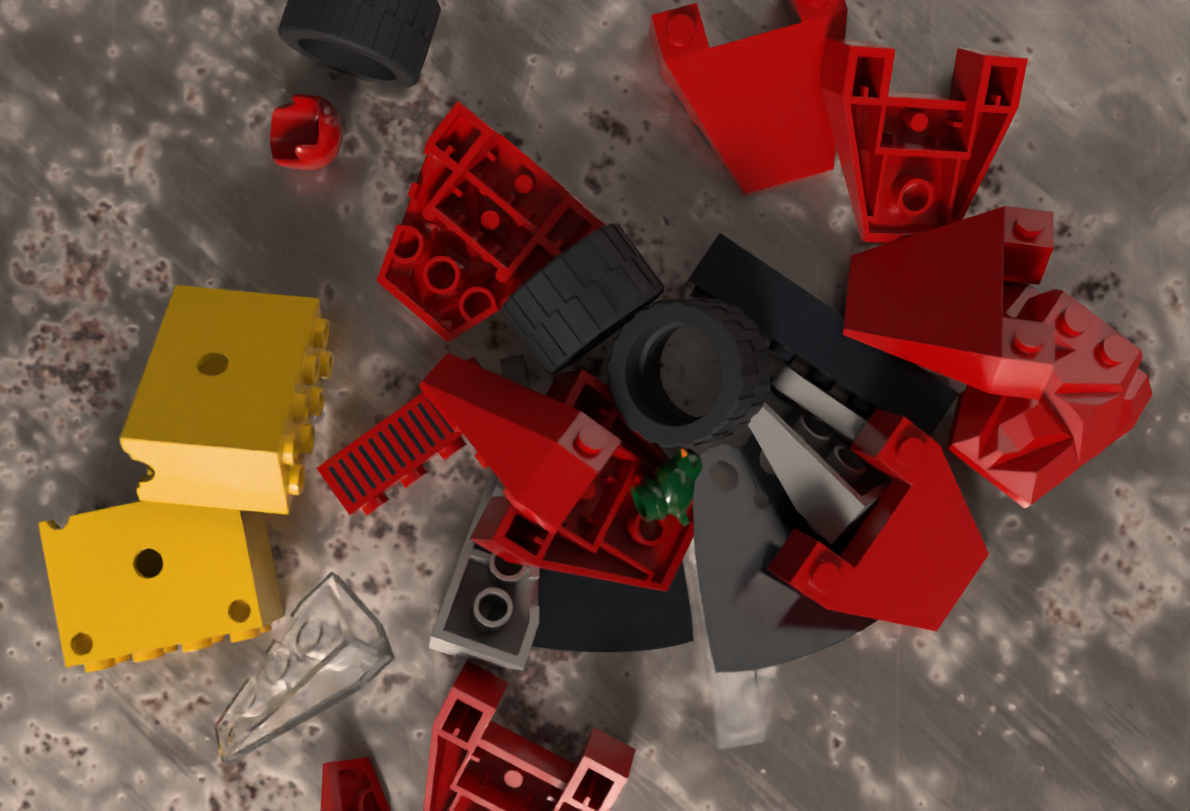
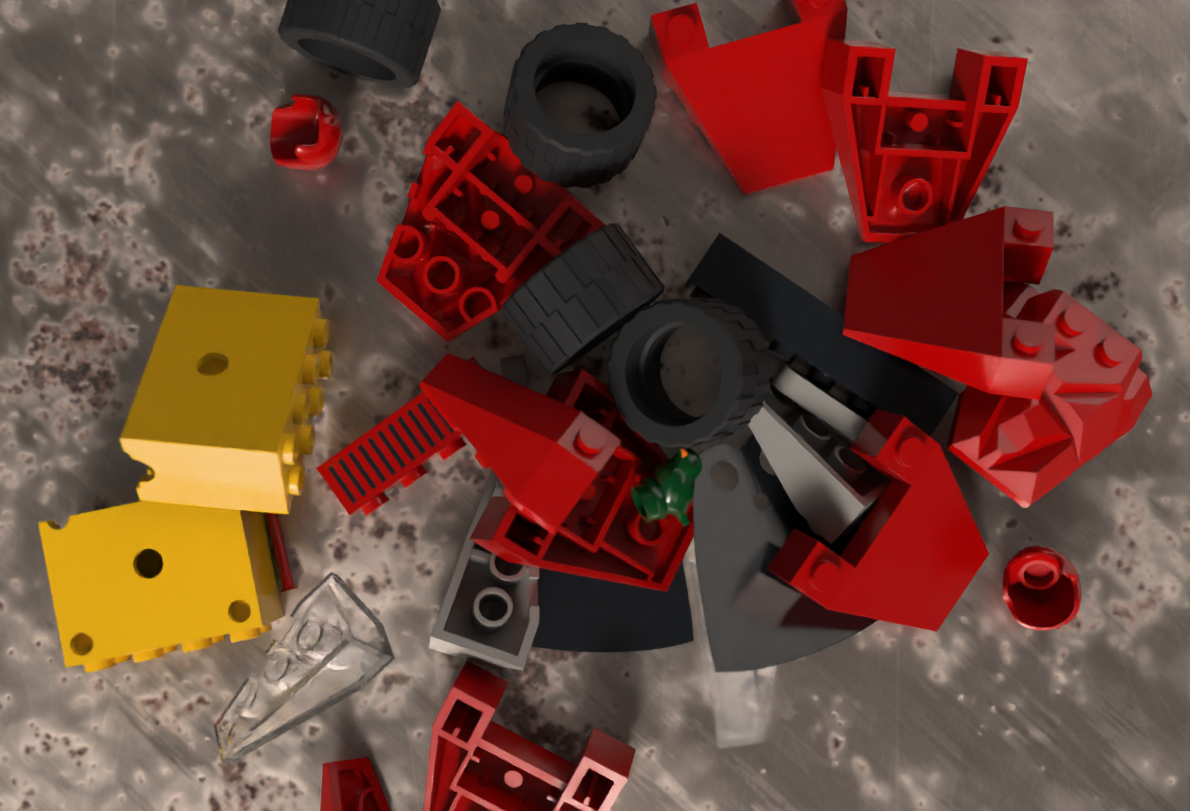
none -> red piece [265,512,298,592]
none -> black tyre [503,22,657,188]
none -> red hair [1002,545,1082,631]

